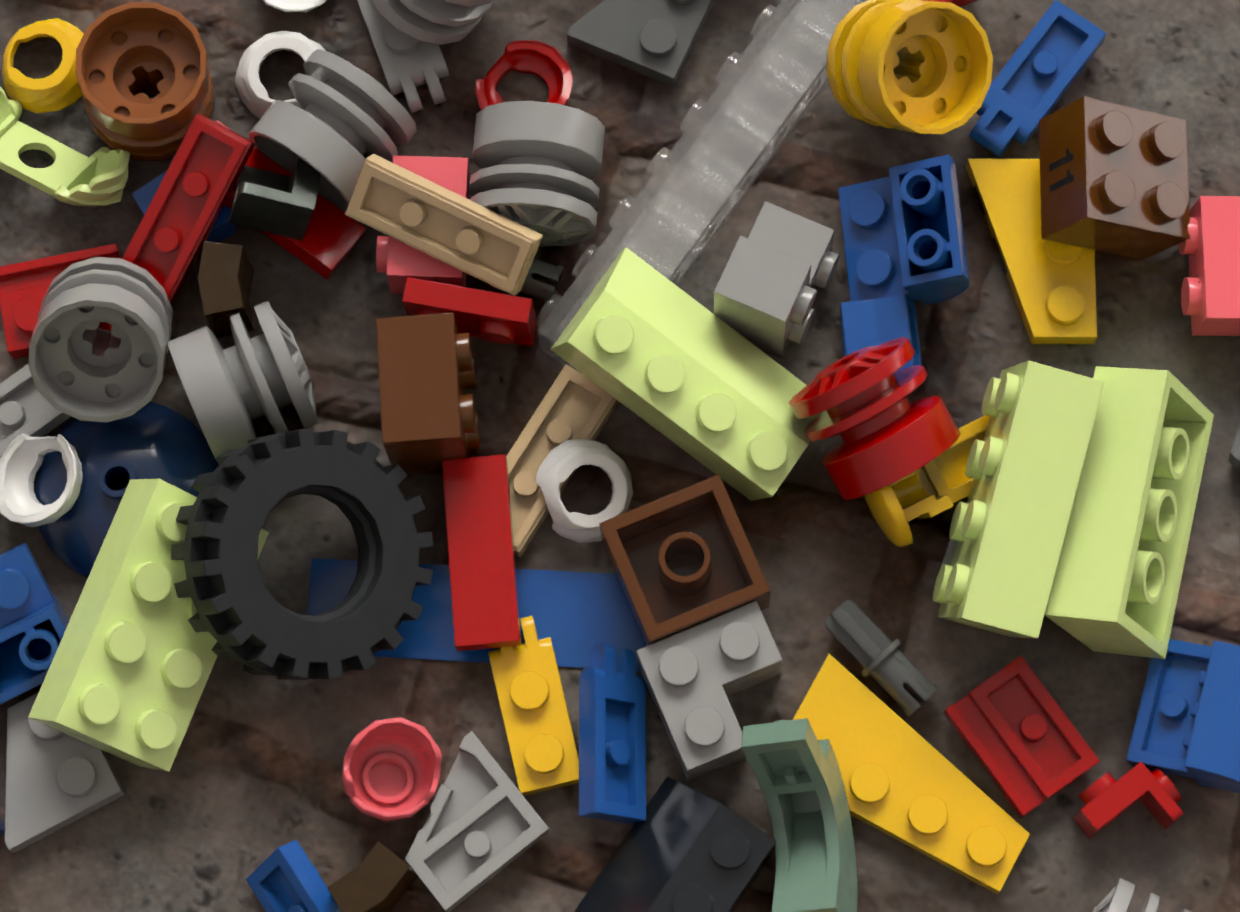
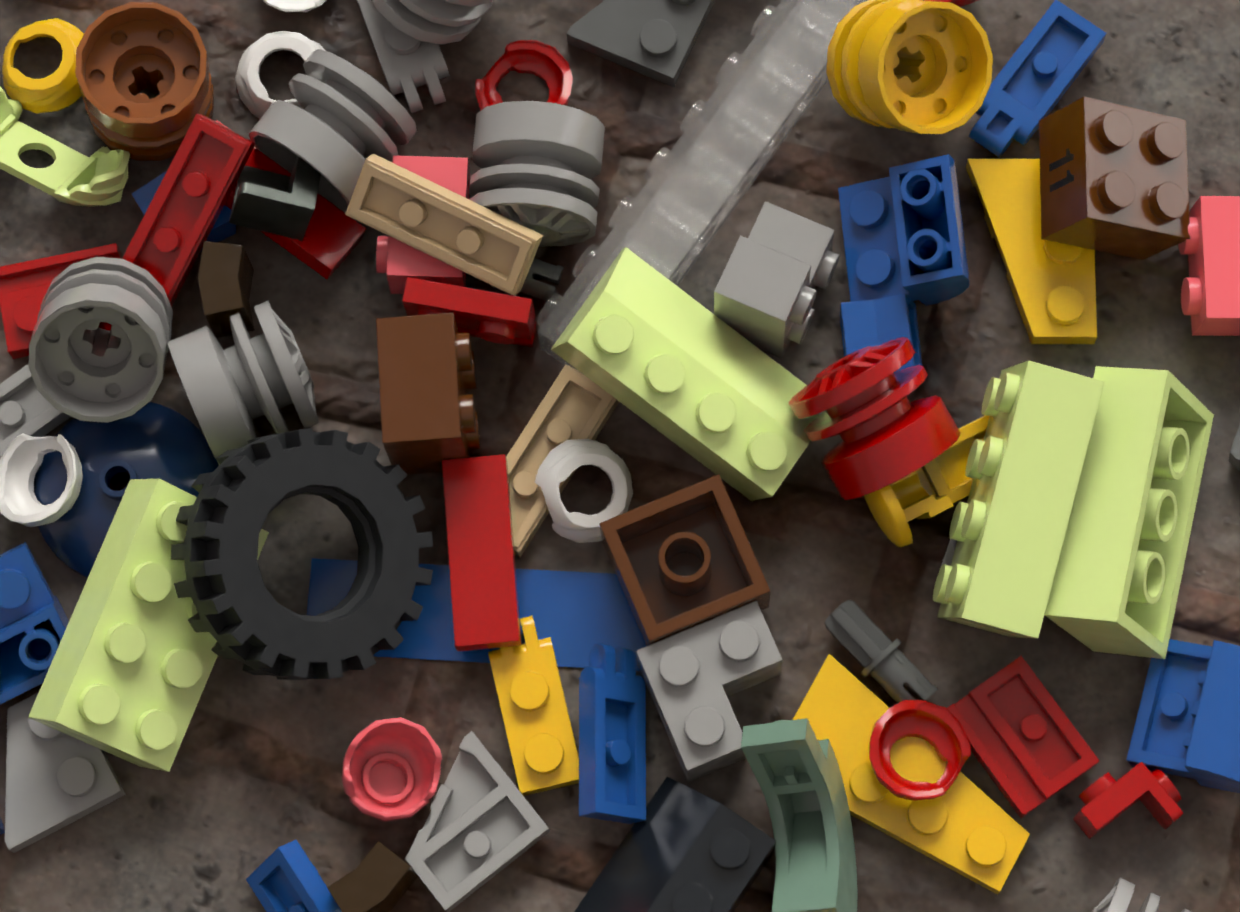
none -> red piece [868,700,971,801]

